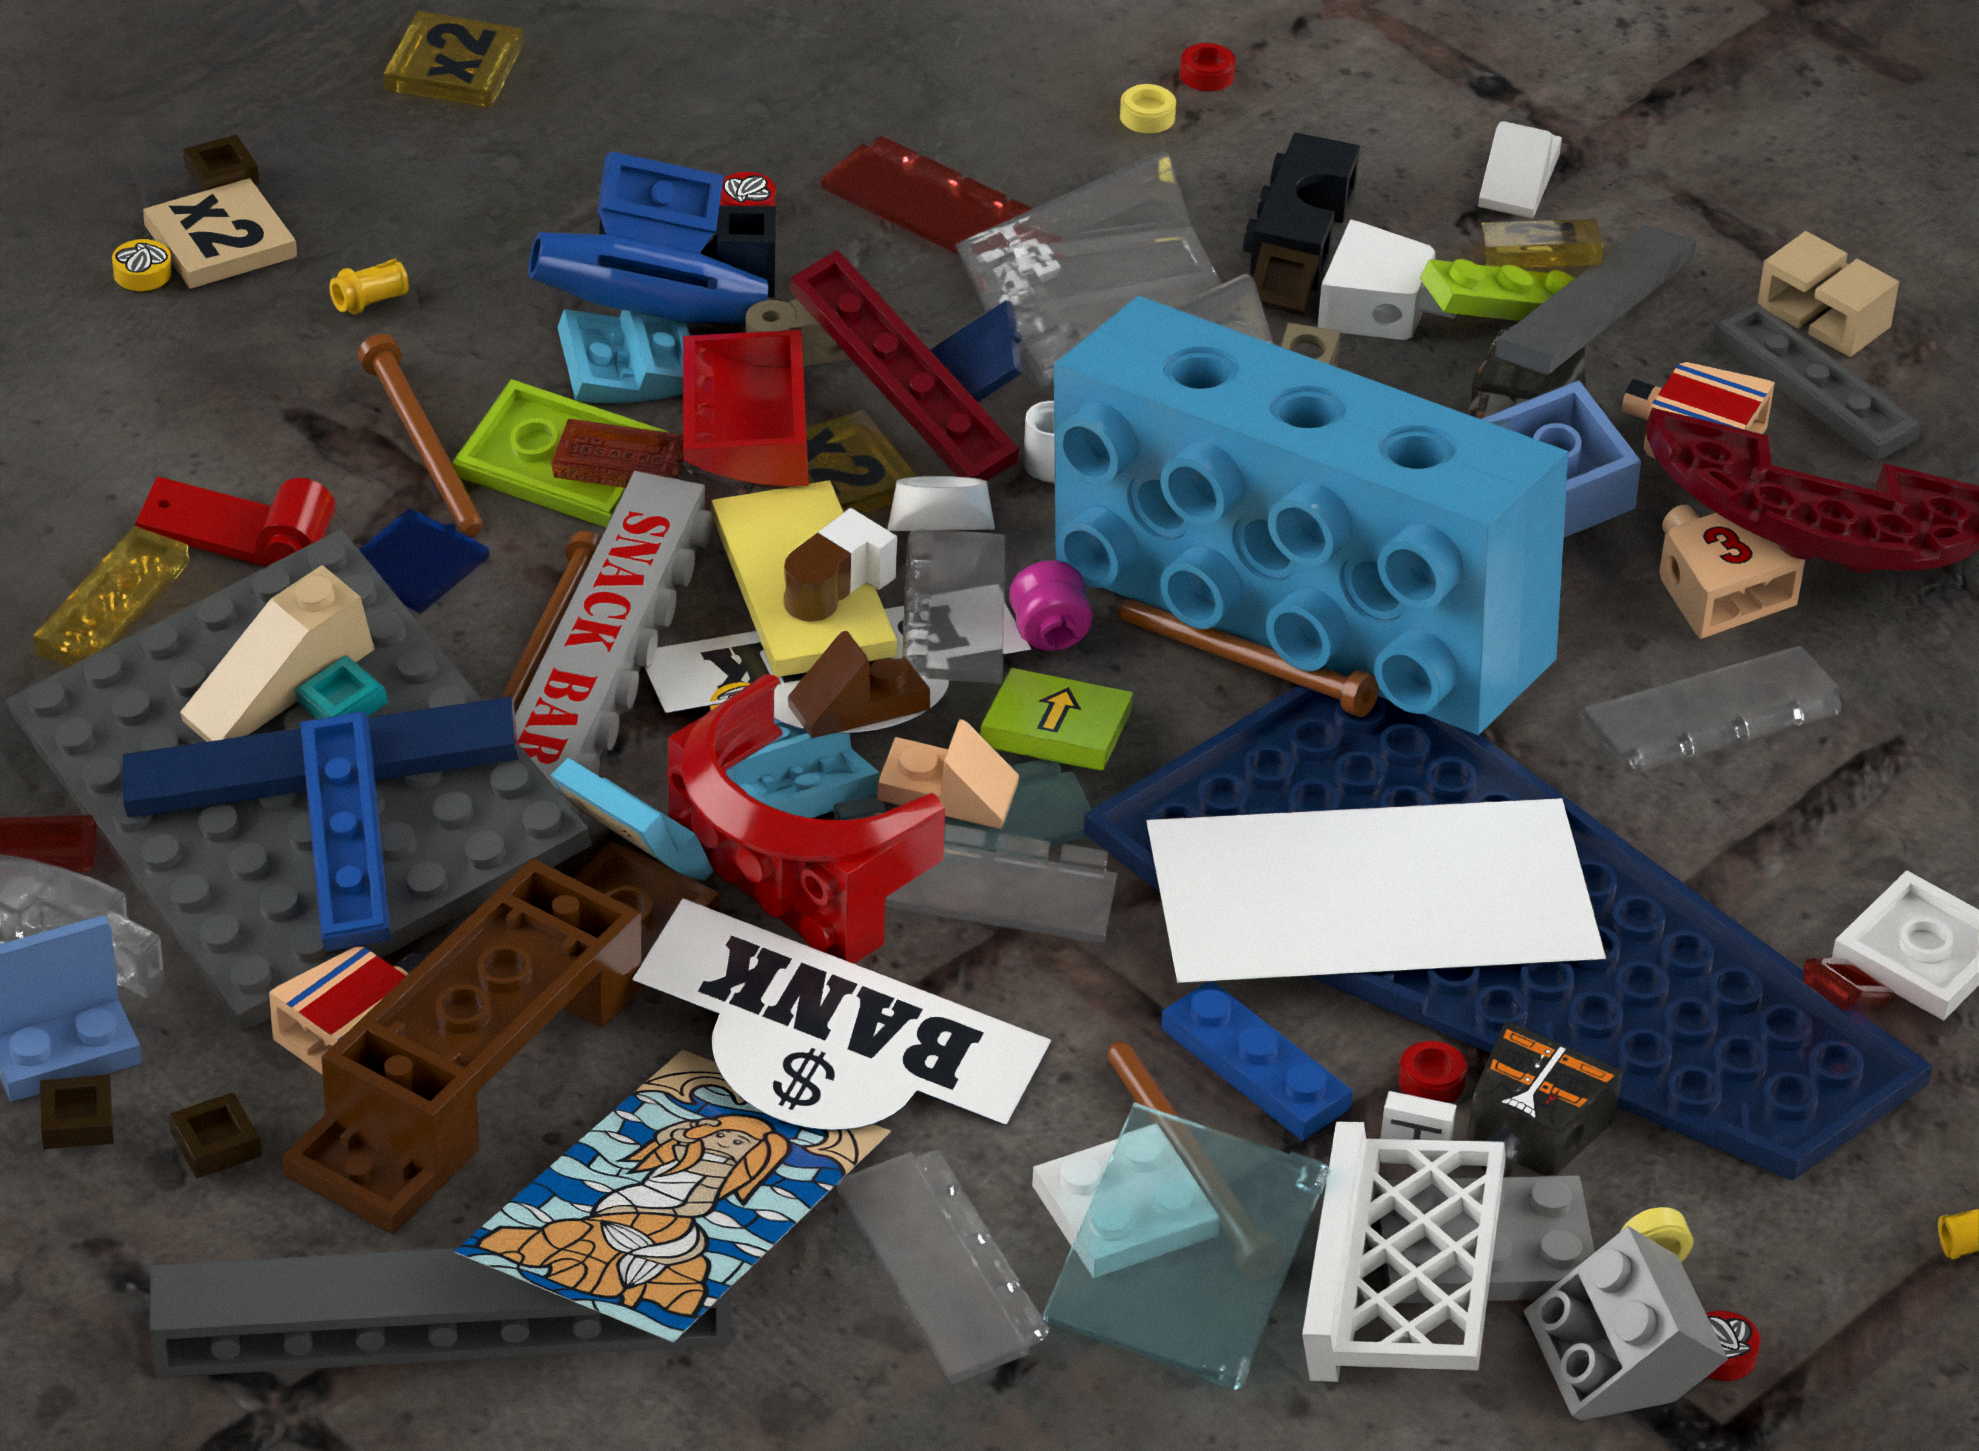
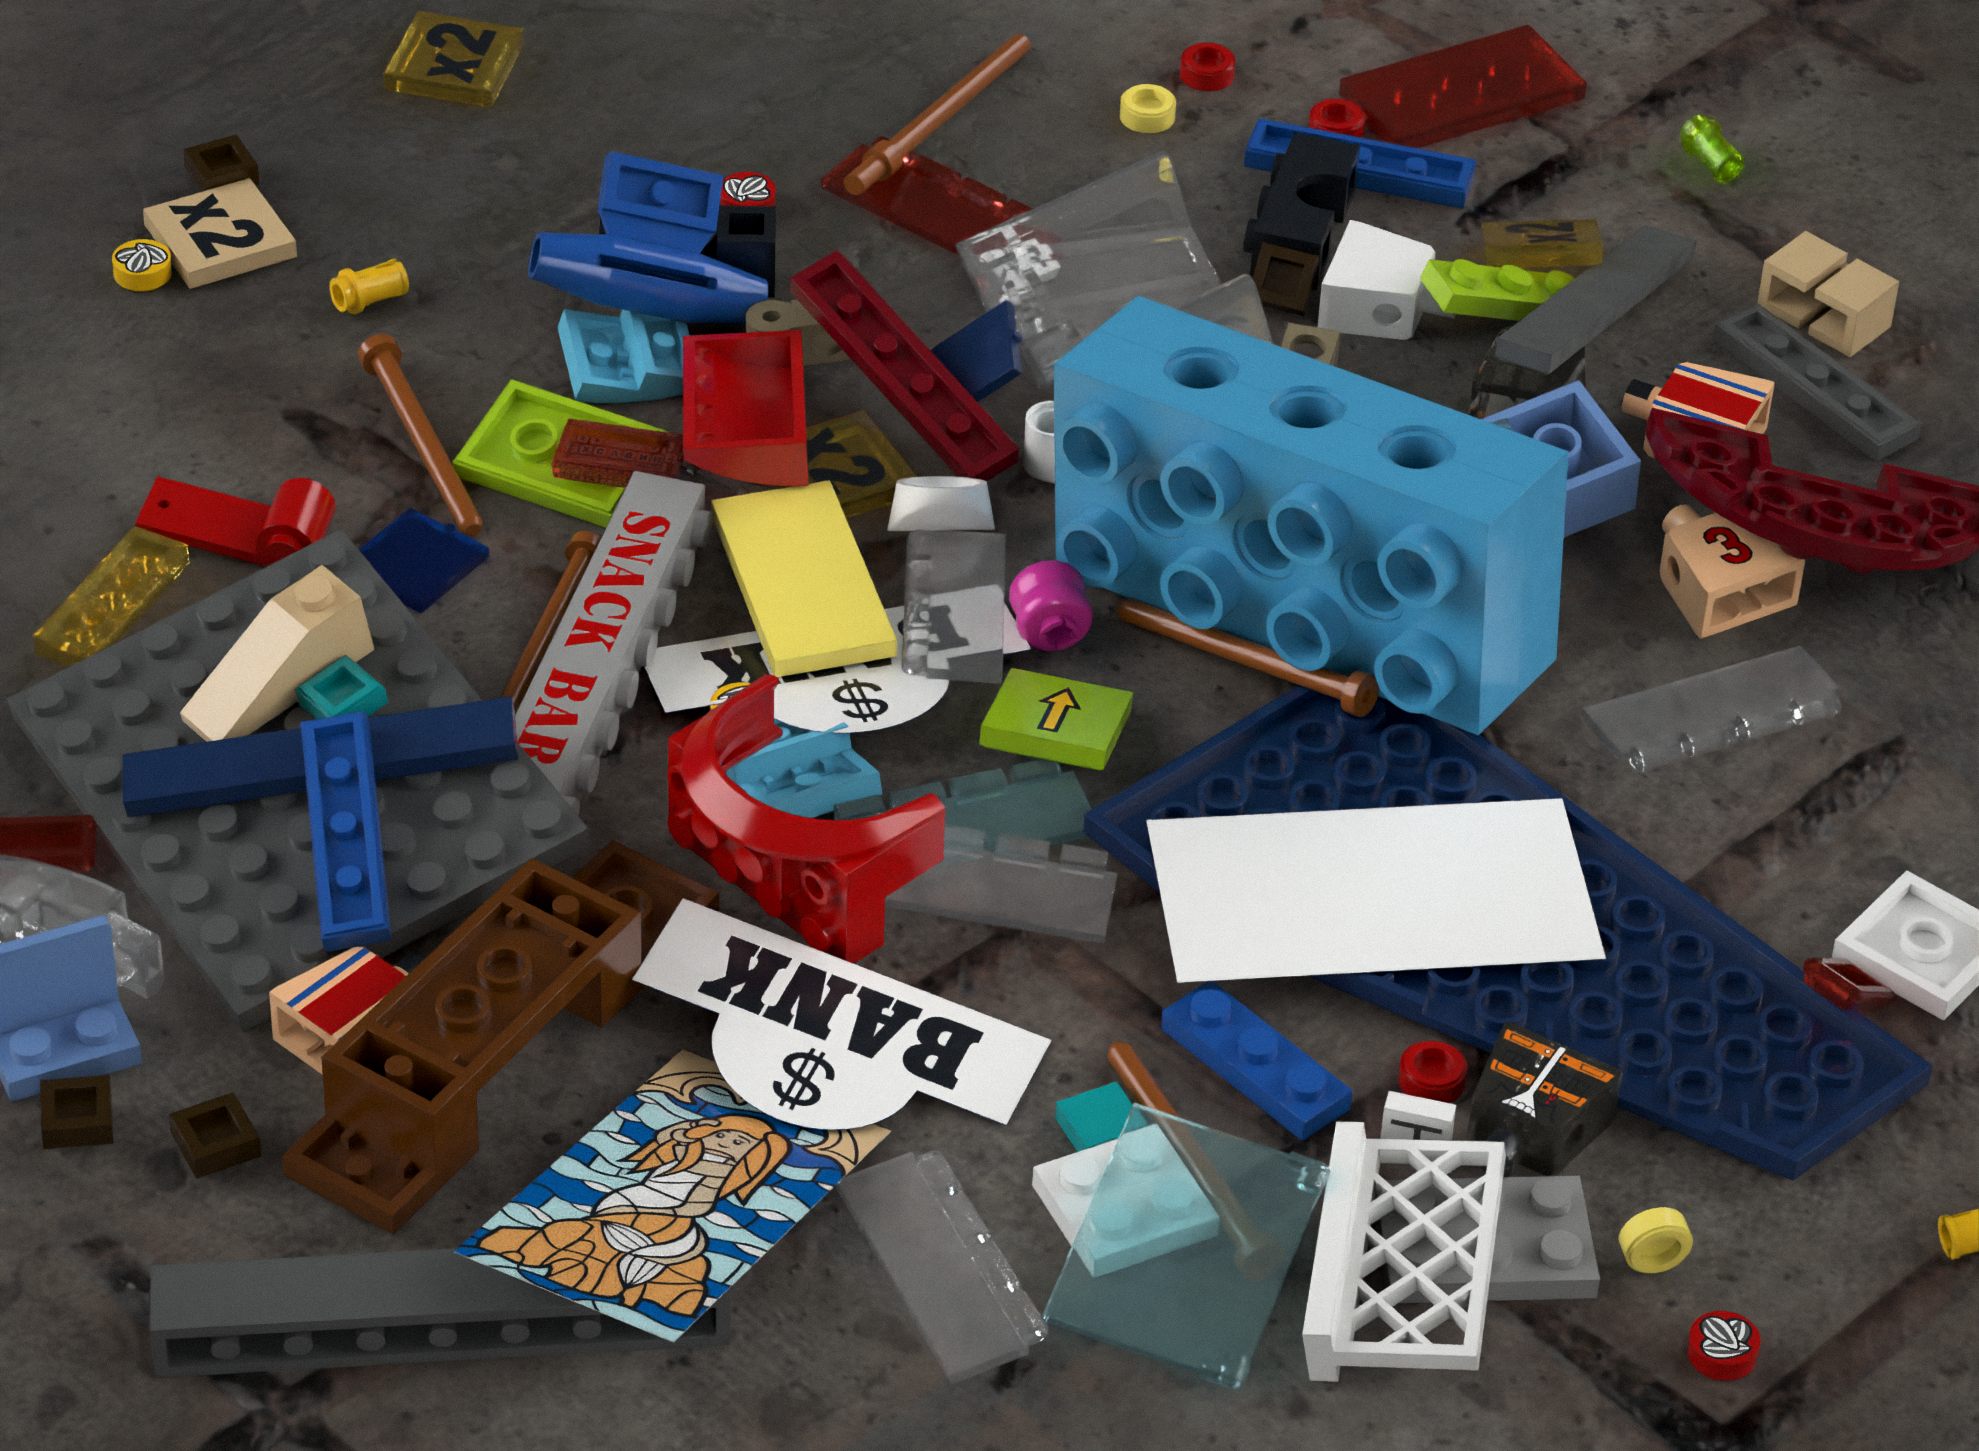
medium azure slope [550,757,713,880] -> none
leg [783,508,897,621] -> none
reddish brown slope [788,631,930,738] -> none
light nougat slope [877,719,1019,829] -> none
white slope [1478,121,1562,219] -> none
light grey slope [1523,1226,1728,1421] -> none
none -> dark orange bar [844,34,1031,195]
none -> teal tile [1055,1081,1148,1152]
none -> blue tile [1244,119,1477,209]
none -> red tile [1308,99,1365,138]
none -> clear red tile [1339,24,1587,148]
none -> clear neon green pin [1680,115,1745,183]

